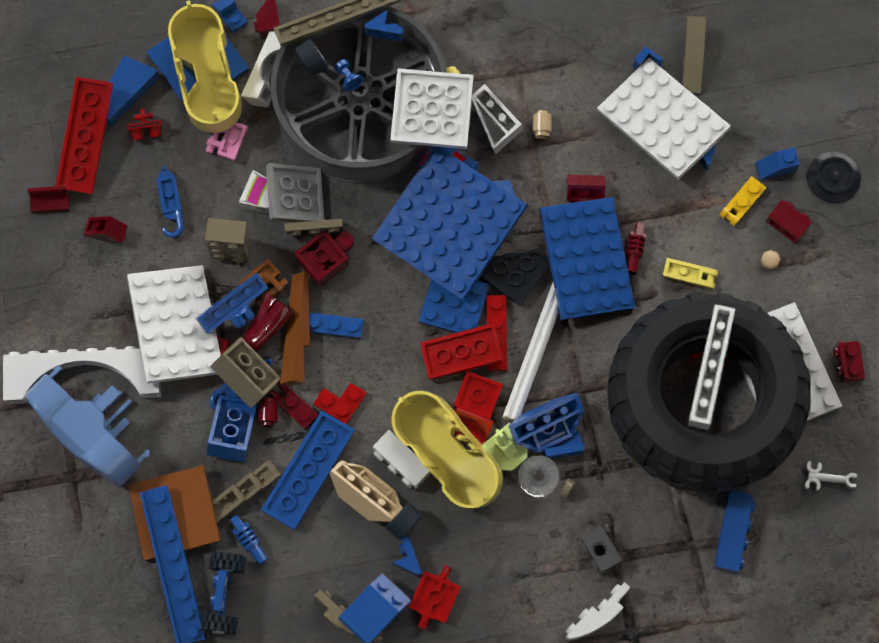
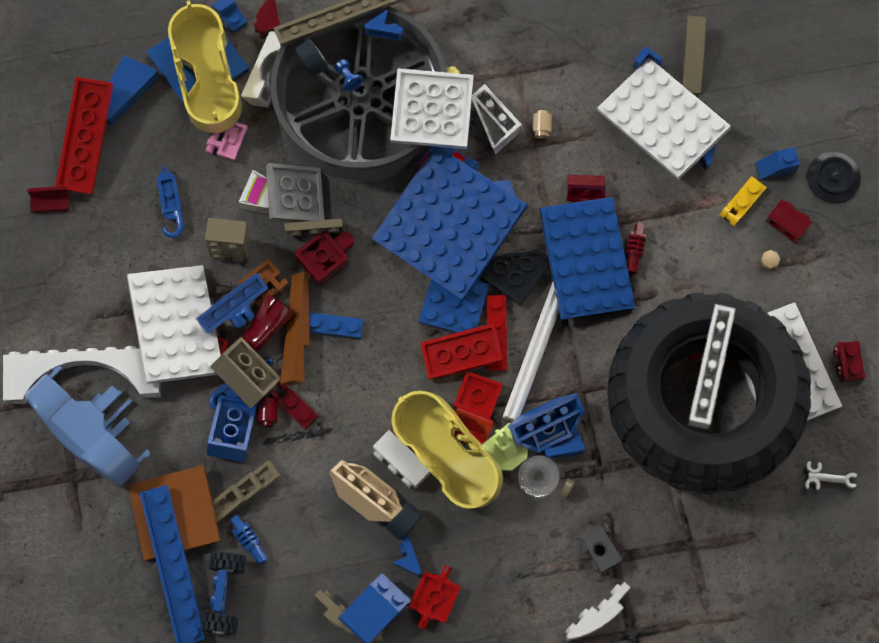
dark red slope [83,216,128,243] -> none
red hips [127,108,163,140] -> none
blue plate [261,410,355,531] -> none
red plate [313,382,367,425] -> none
light yellow plate [662,258,718,290] -> none
blue brick [713,491,756,574] -> none

